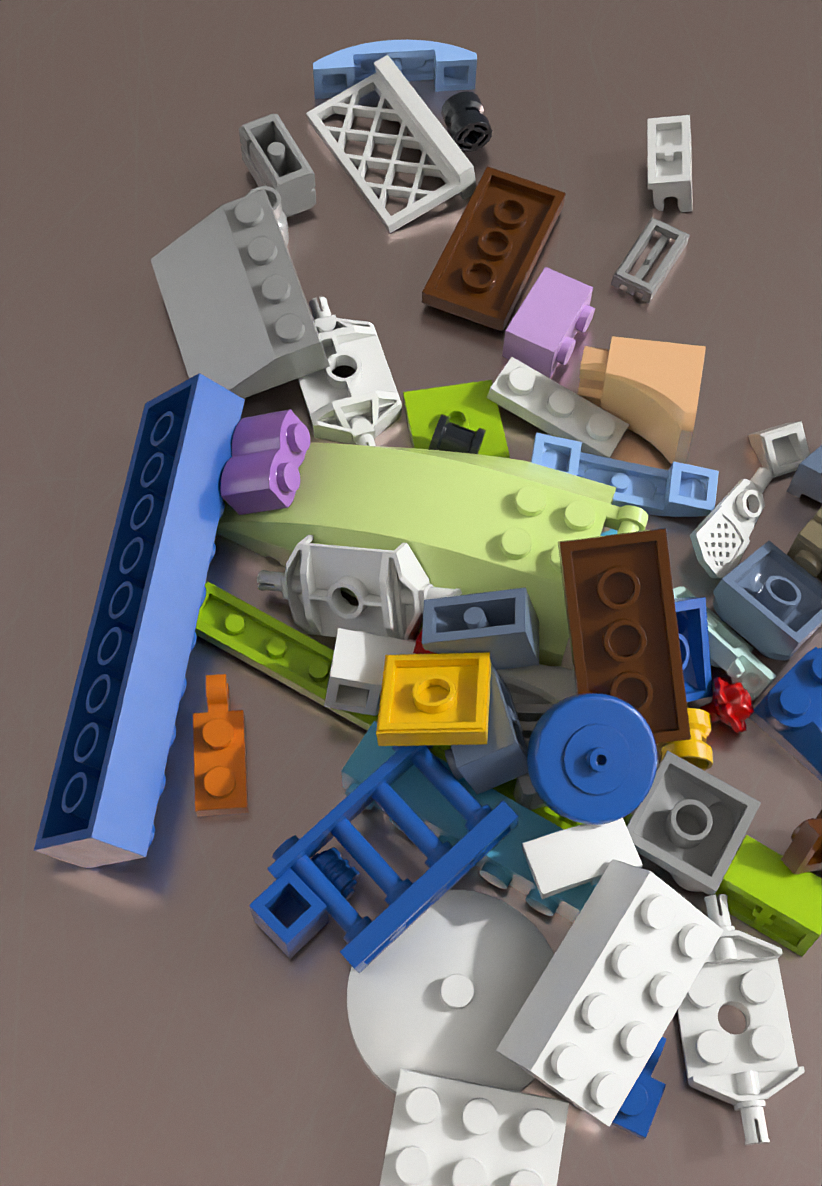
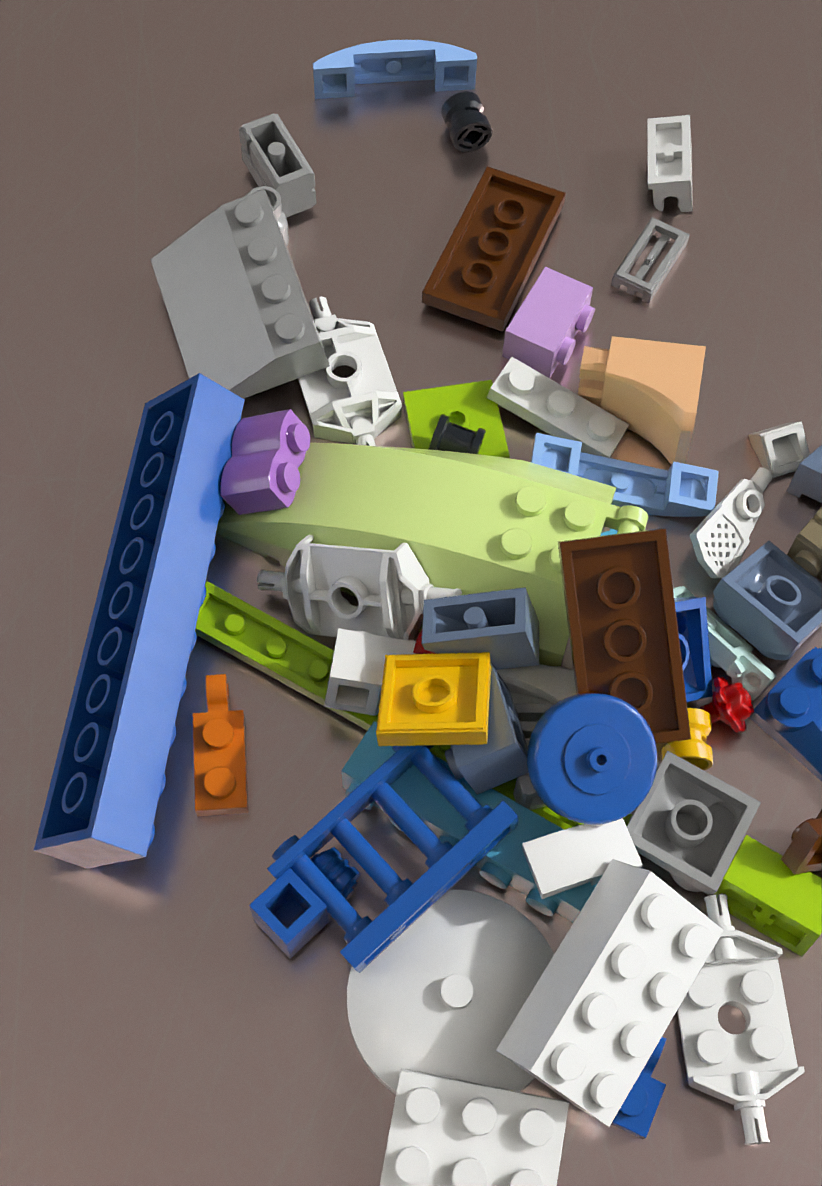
white fence [306,55,477,233] -> none

